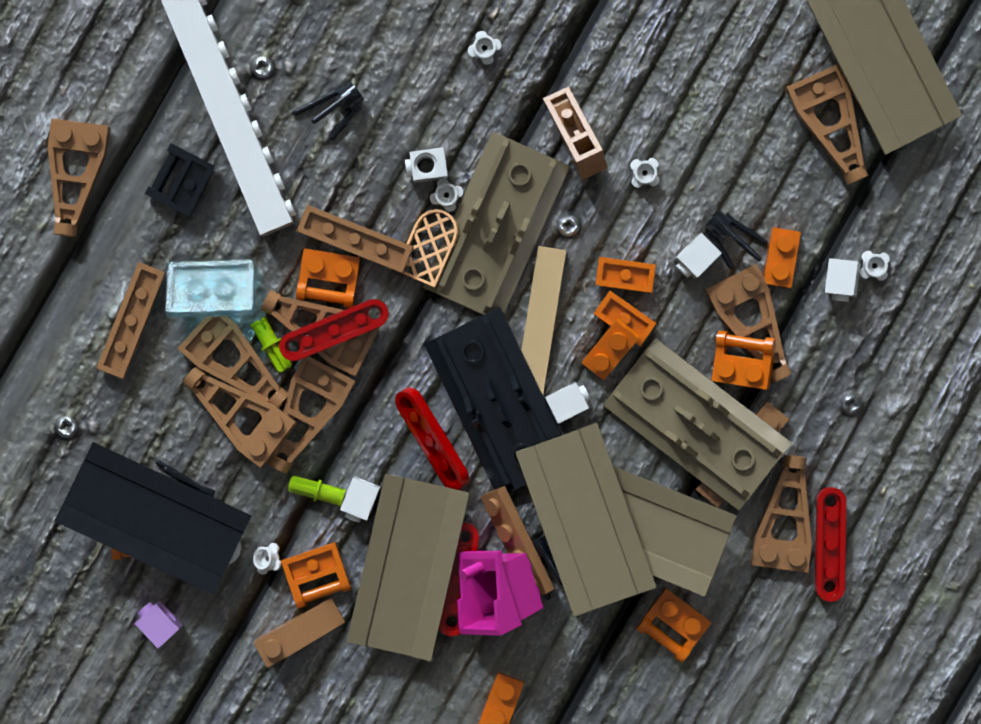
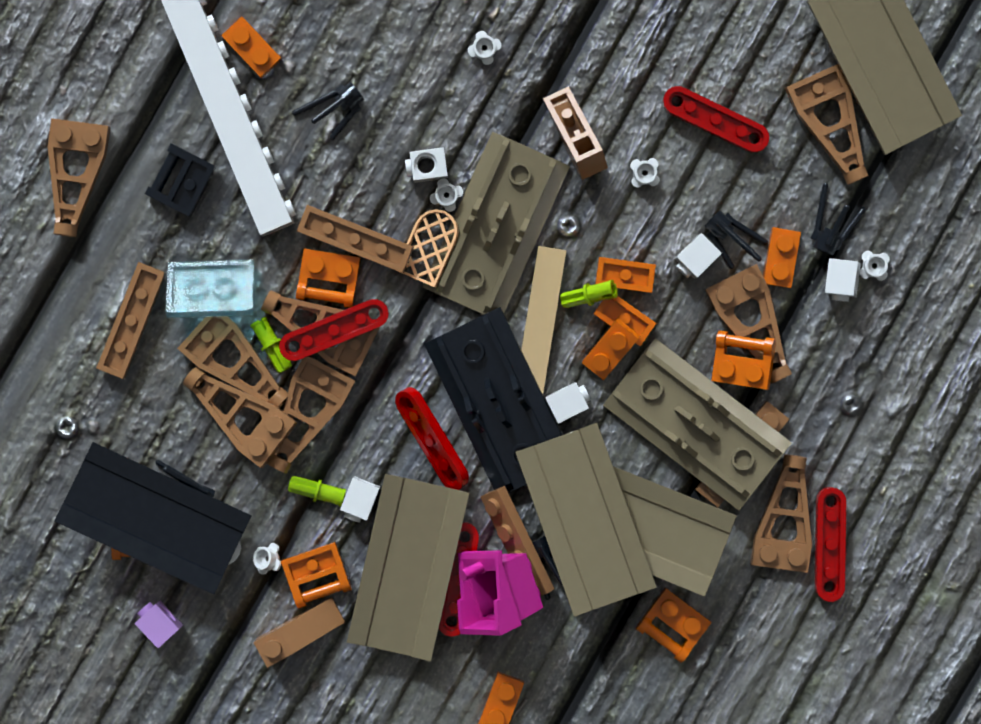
none -> orange plate [221,16,282,79]
none -> lime axle [560,280,618,308]
none -> red plate [662,86,769,153]
none -> black plant [811,183,866,256]

